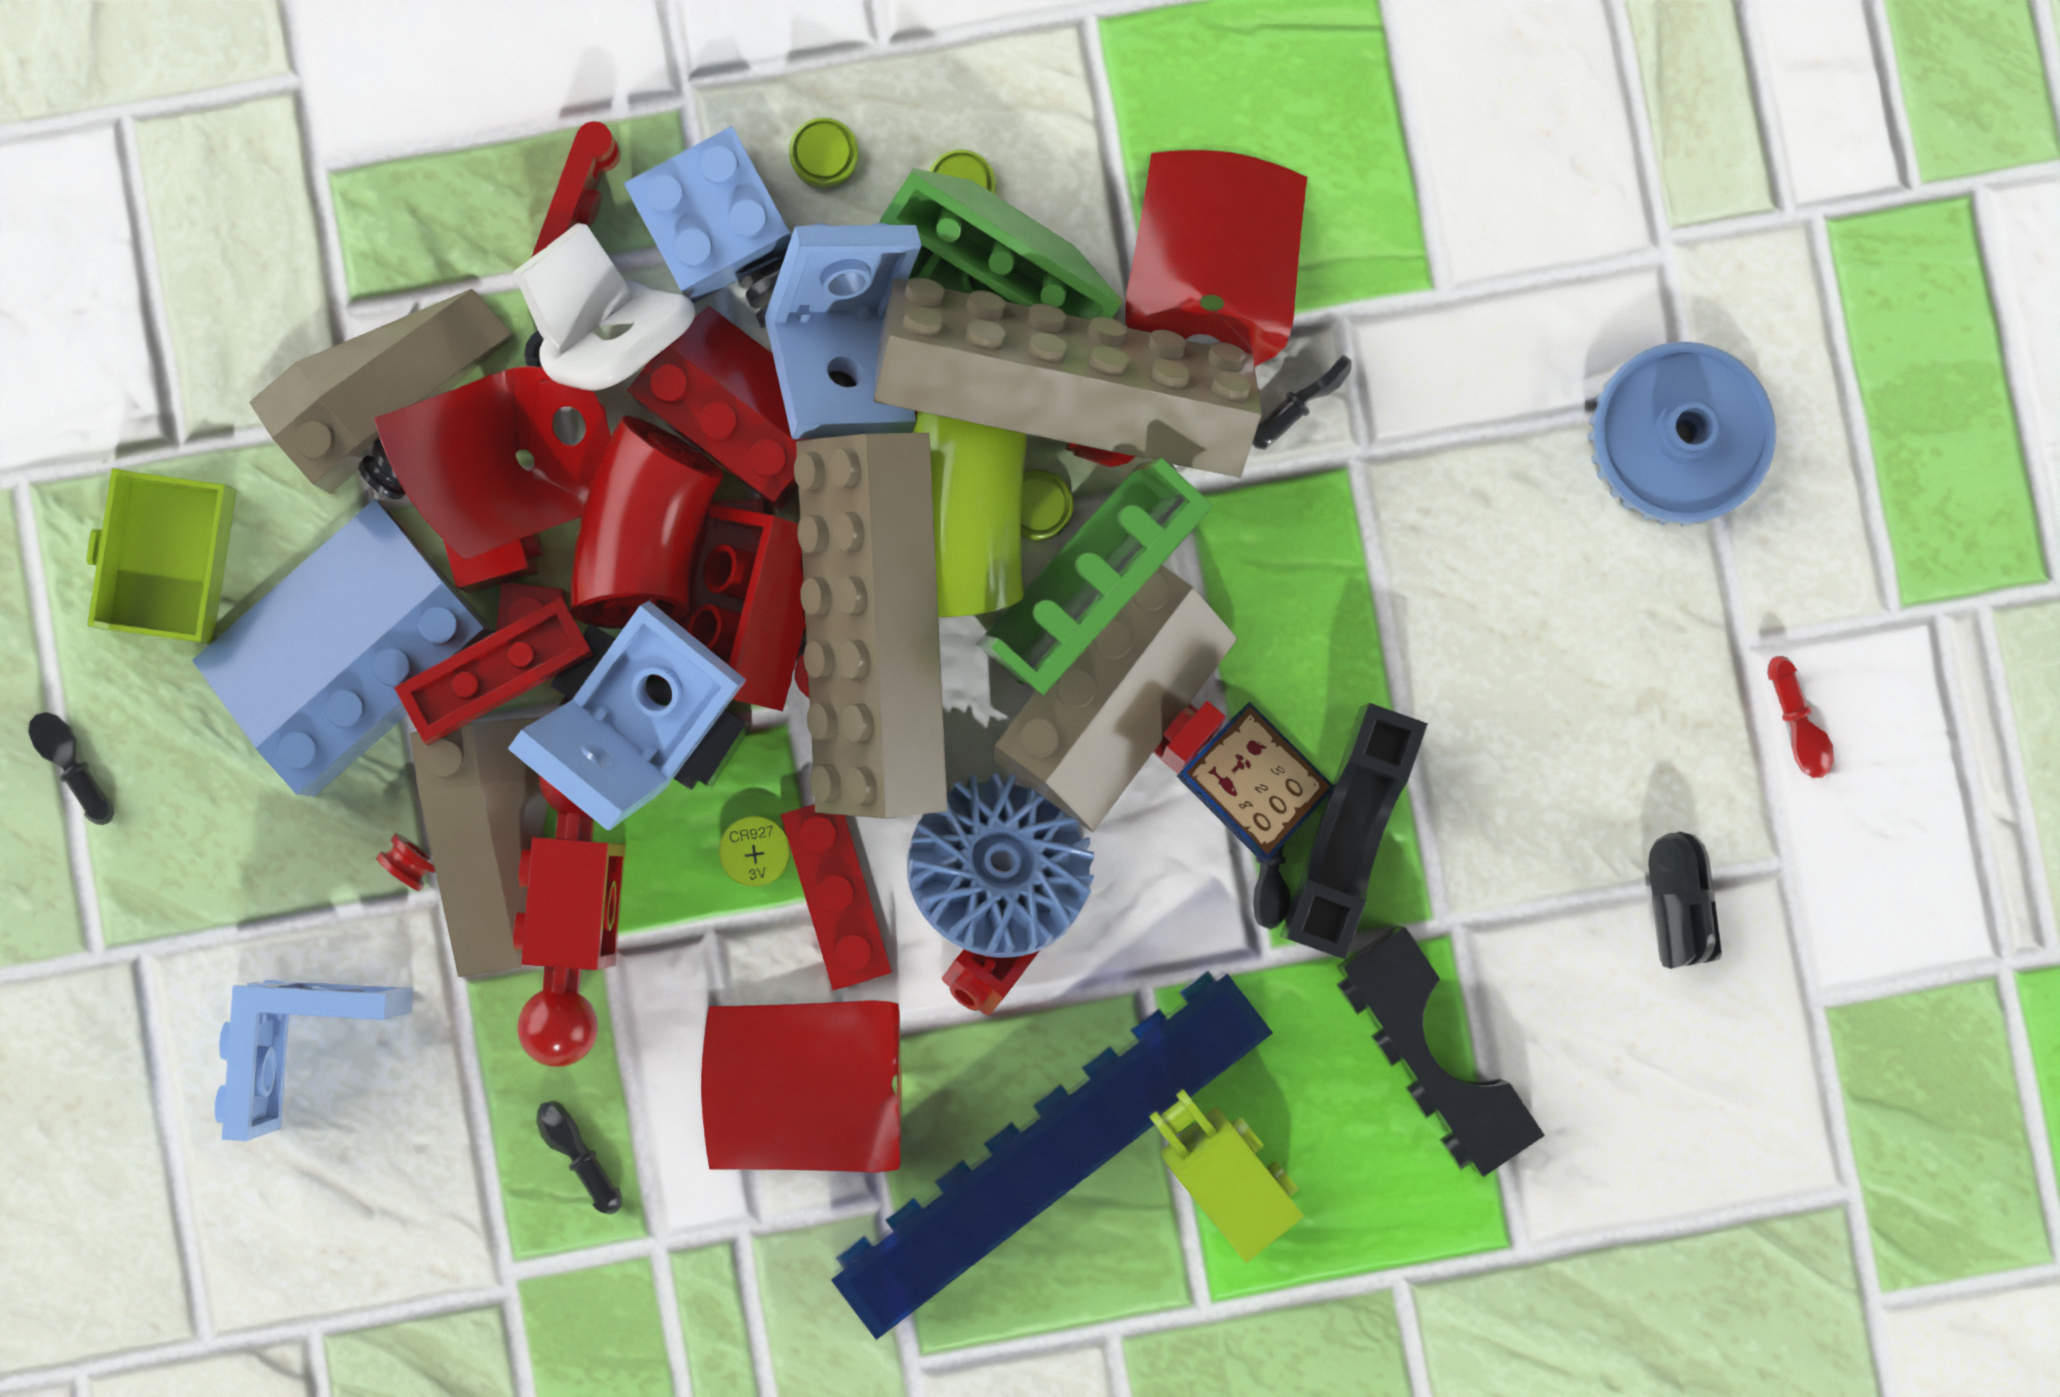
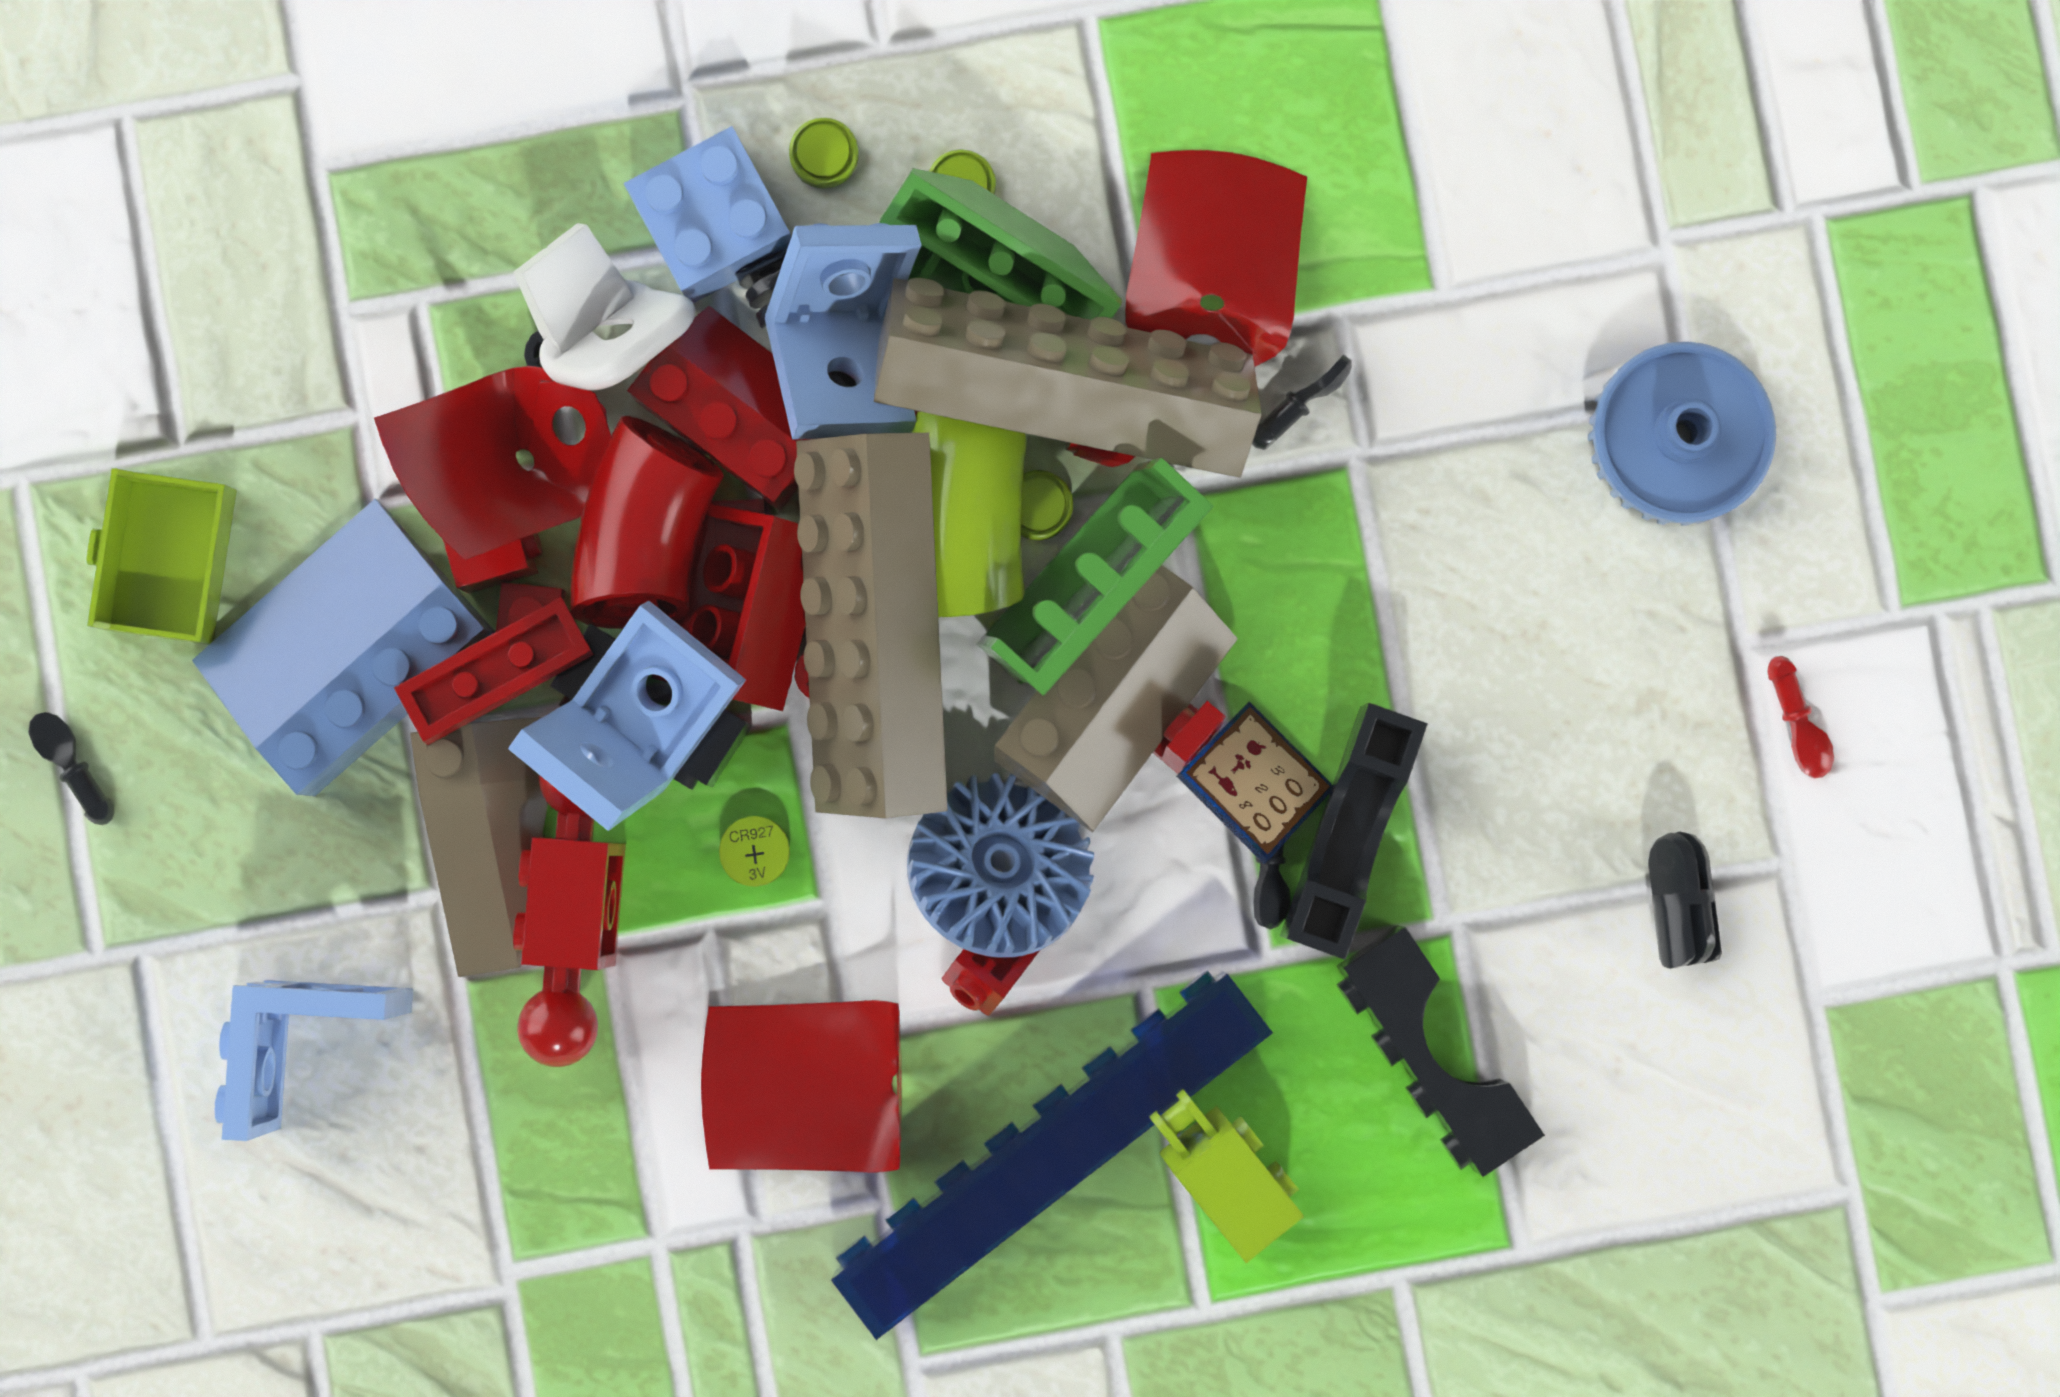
dark tan wedge [249,289,514,494] -> none
black bush [358,440,406,499] -> none
red bush [376,833,435,891] -> none
red plate [531,121,621,258] -> none
black piece [536,1100,622,1215] -> none
red plate [780,804,893,991] -> none

